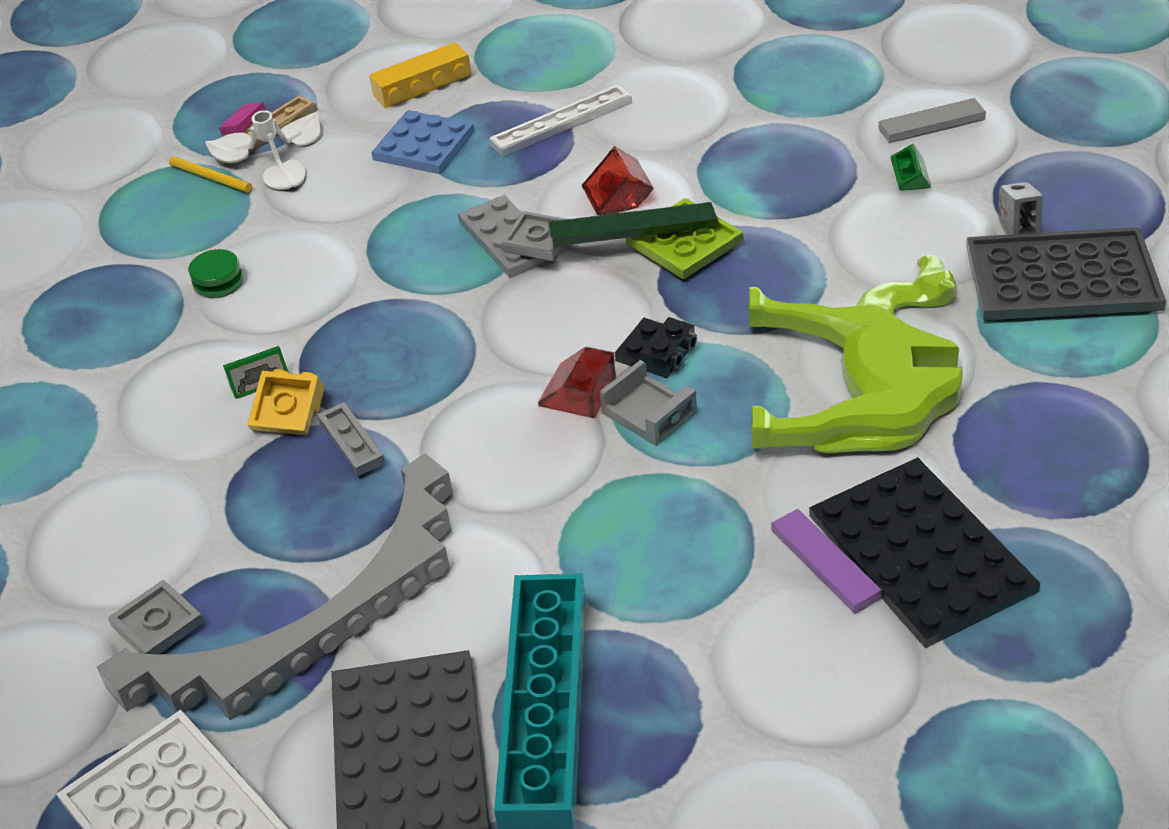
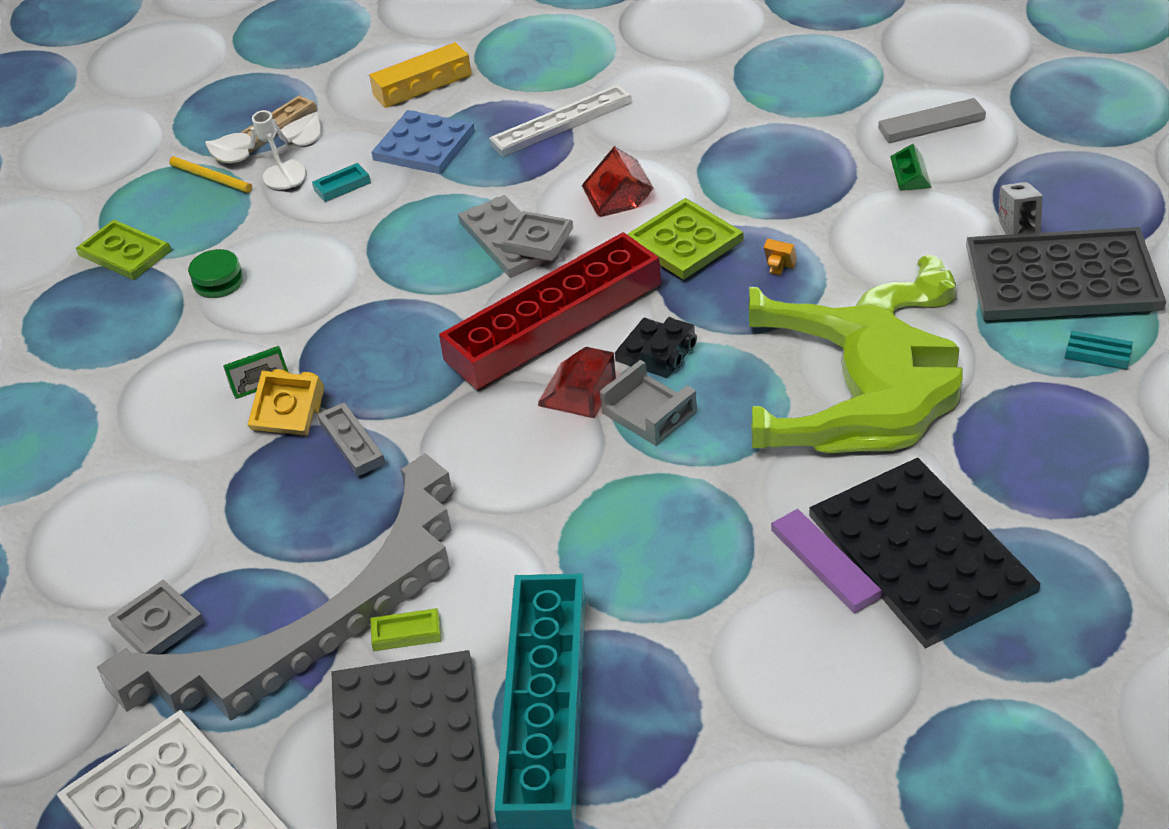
dark pink tile [219,102,266,136] -> none
dark green tile [549,202,718,247] -> none
none -> lime tile [76,219,172,280]
none -> teal tile [312,163,371,202]
none -> lime tile [370,608,441,652]
none -> red brick [439,232,661,390]
none -> light orange tile [763,238,797,276]
none -> teal tile [1065,331,1133,369]

